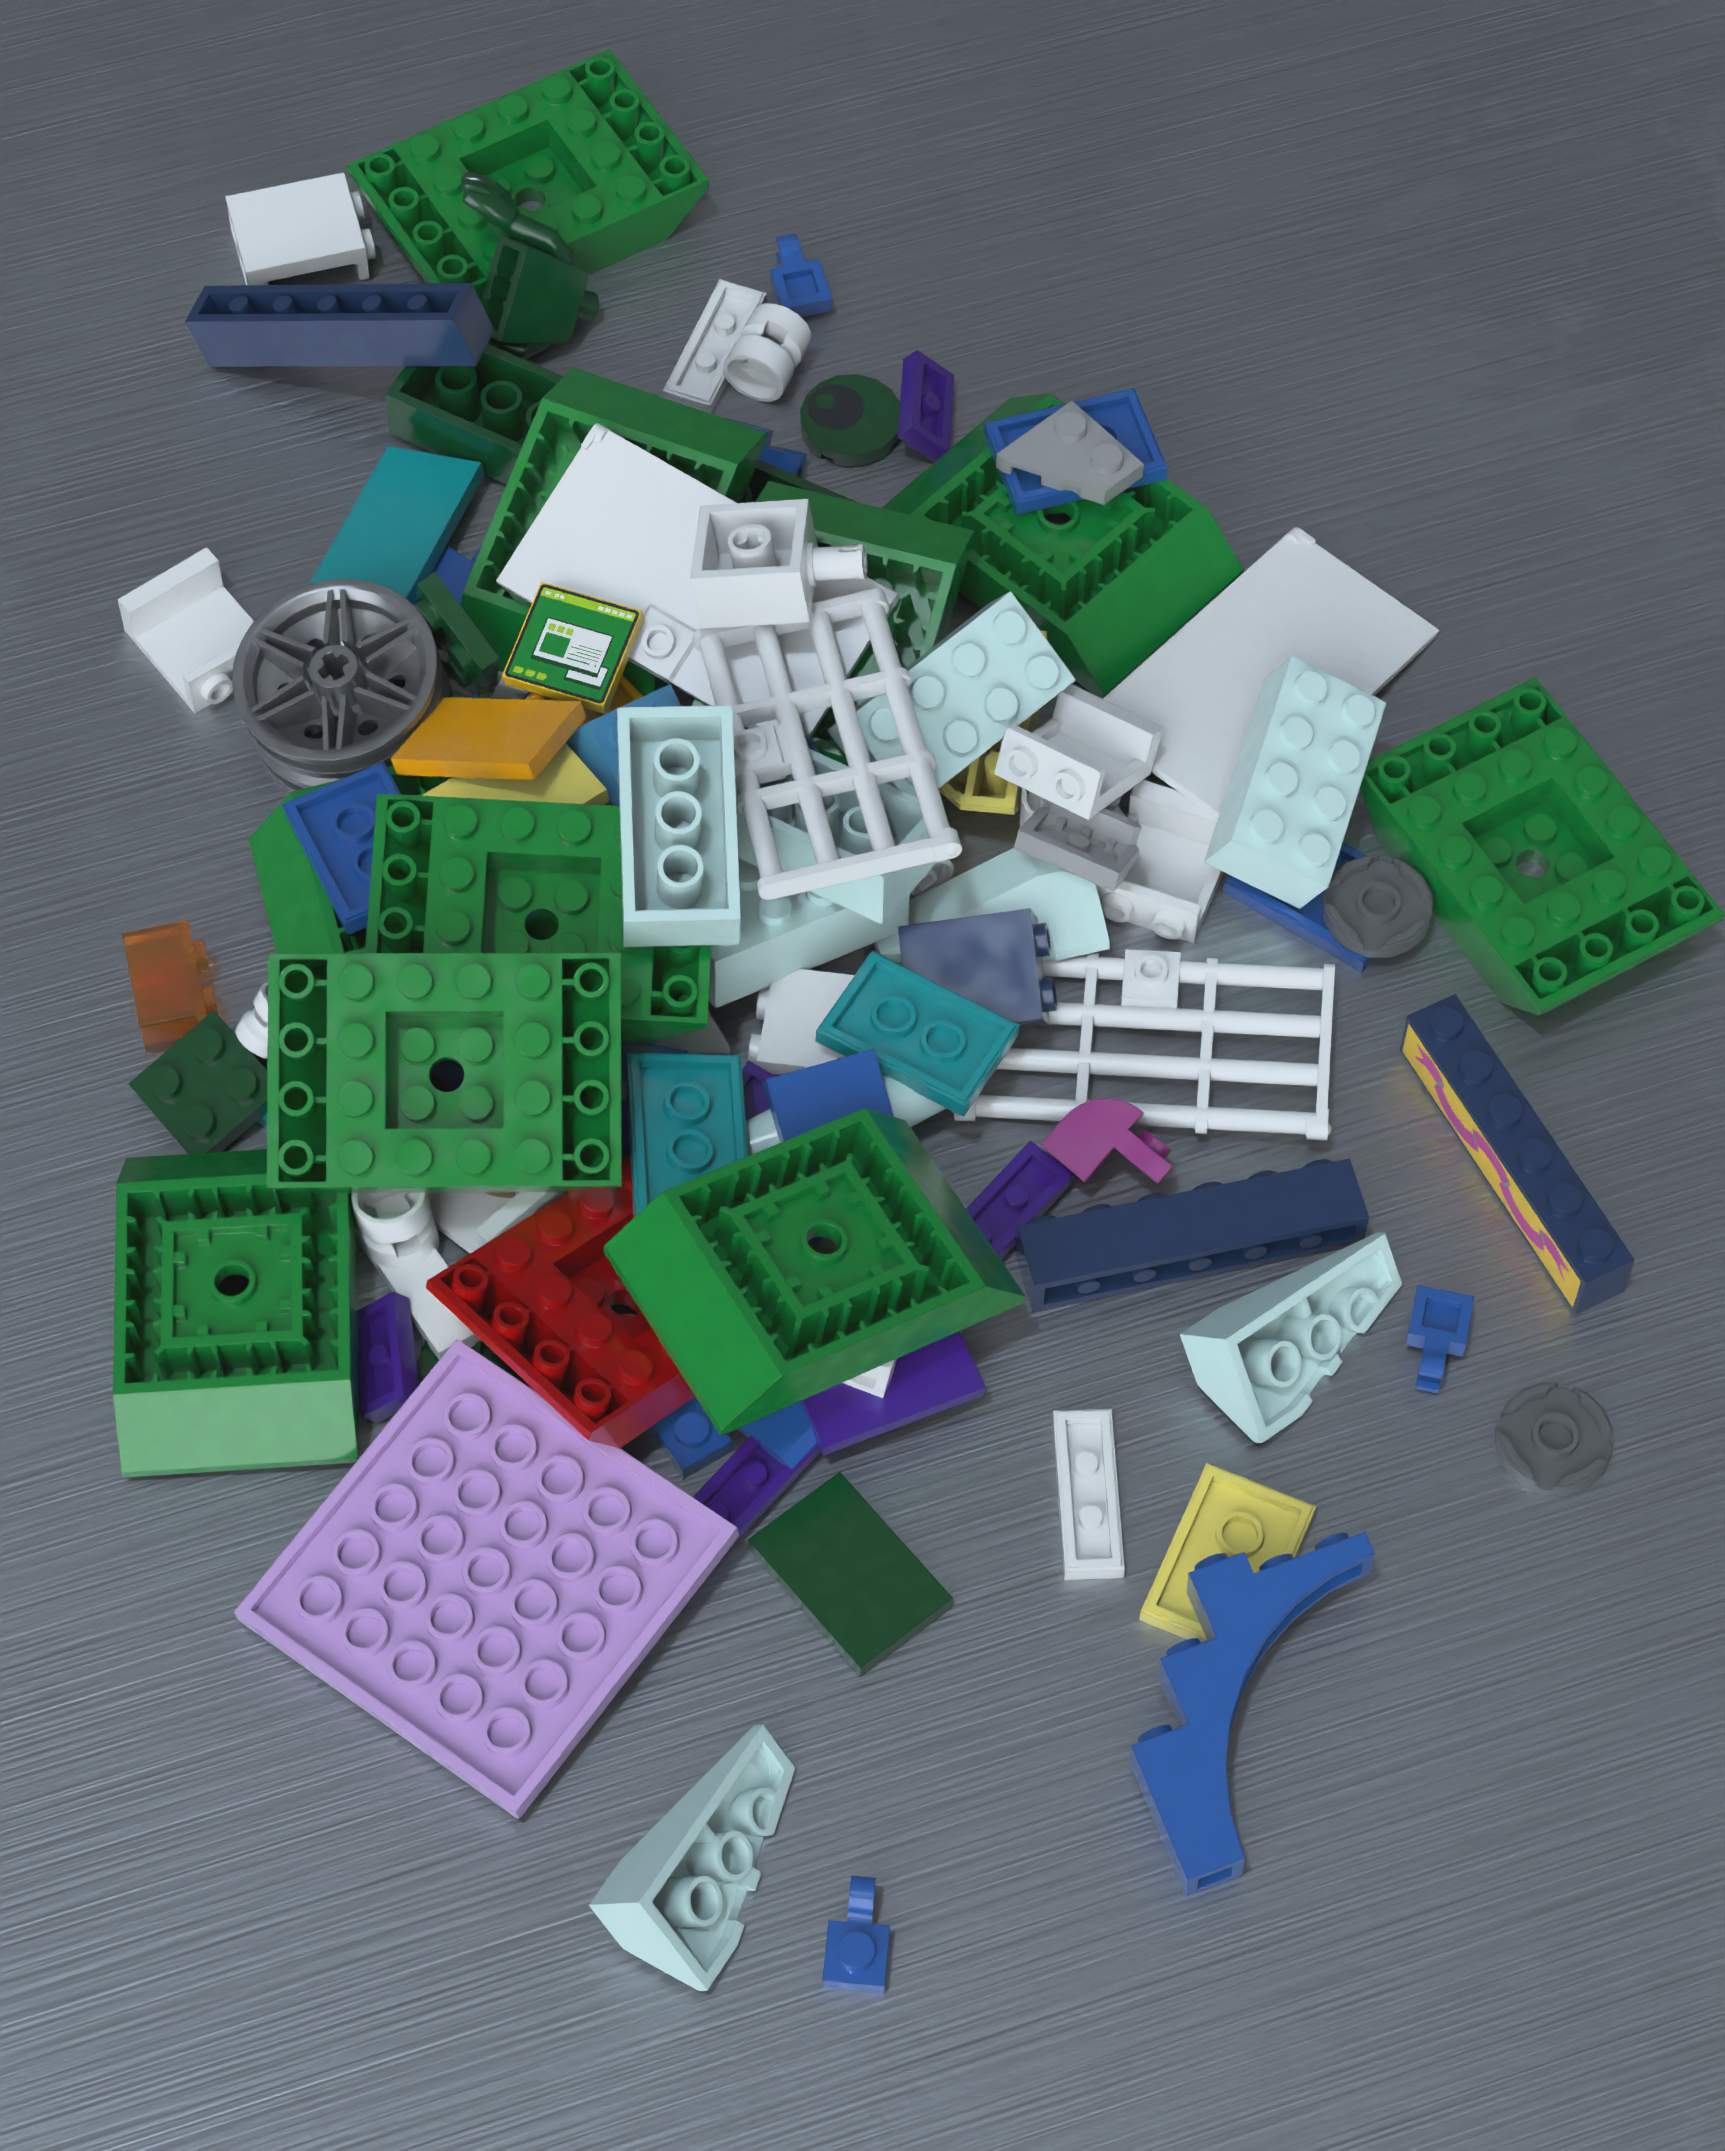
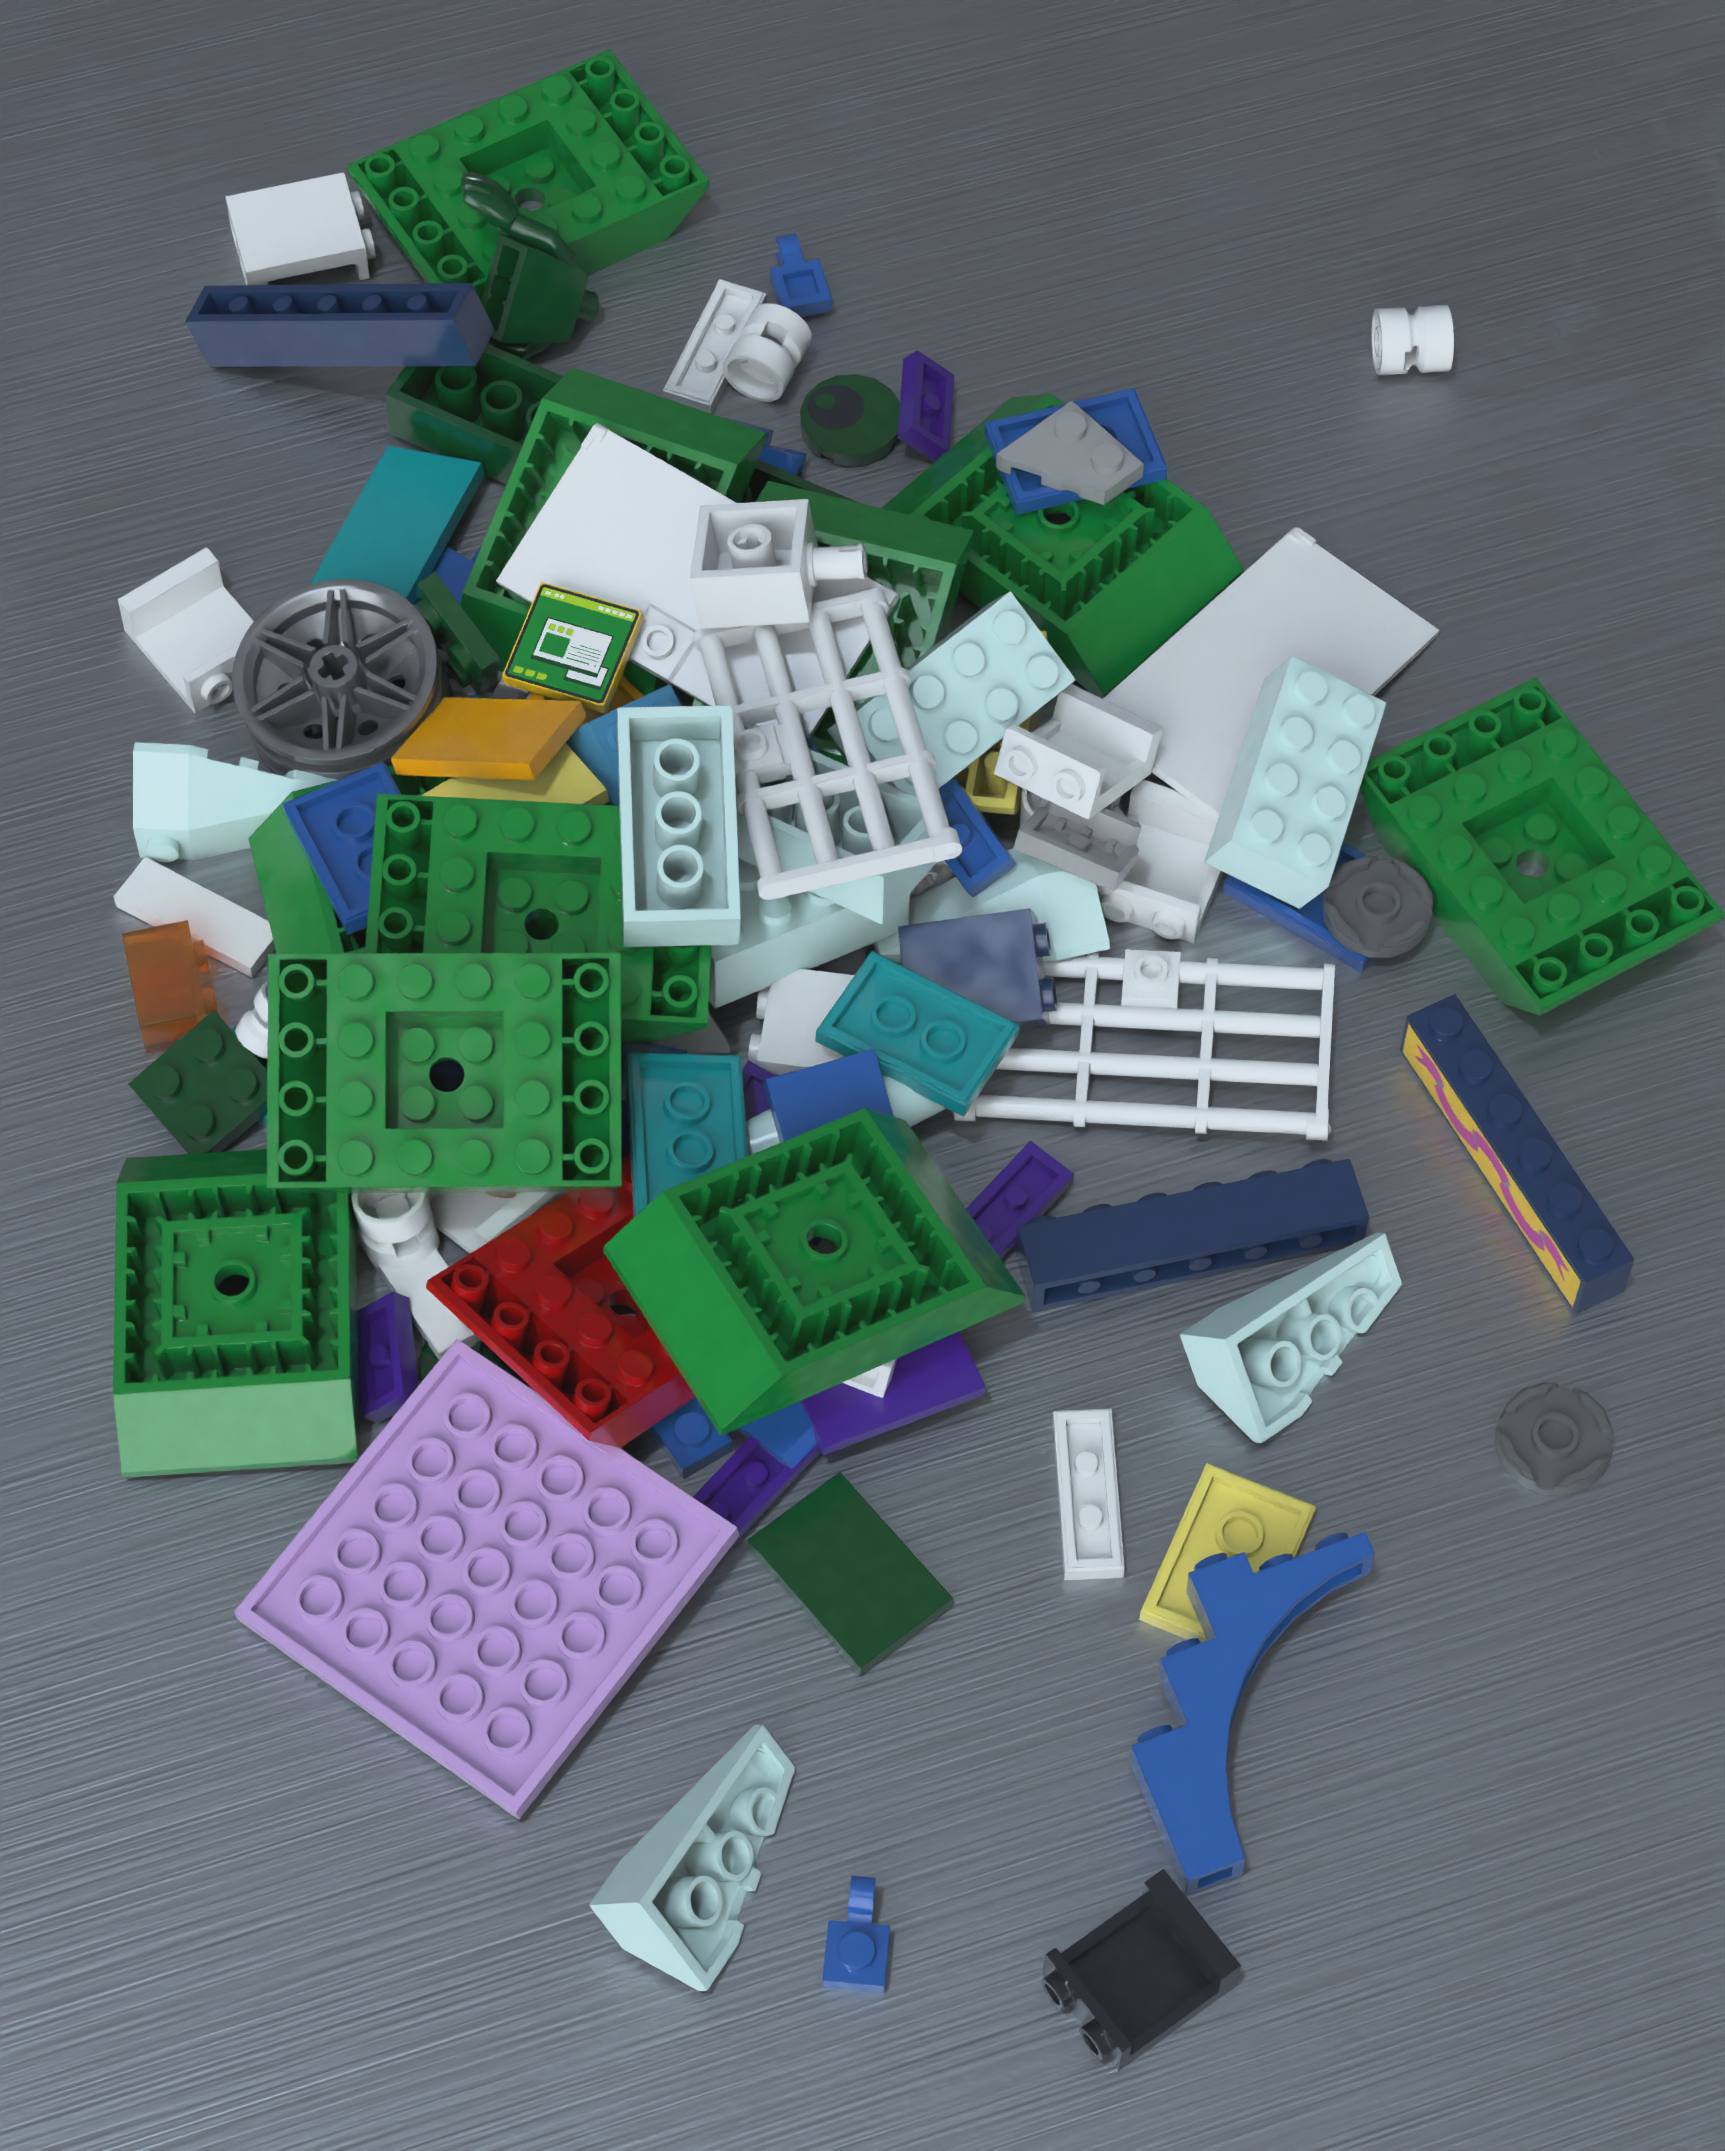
magenta brick [1041,1098,1173,1185] -> none
blue plate [1406,1285,1475,1394] -> none
none -> white tile [114,857,275,978]
none -> light aqua wedge [133,742,339,862]
none -> blue plate [938,777,1017,897]
none -> black panel [1041,1869,1241,2071]
none -> white wheel [1371,305,1454,375]

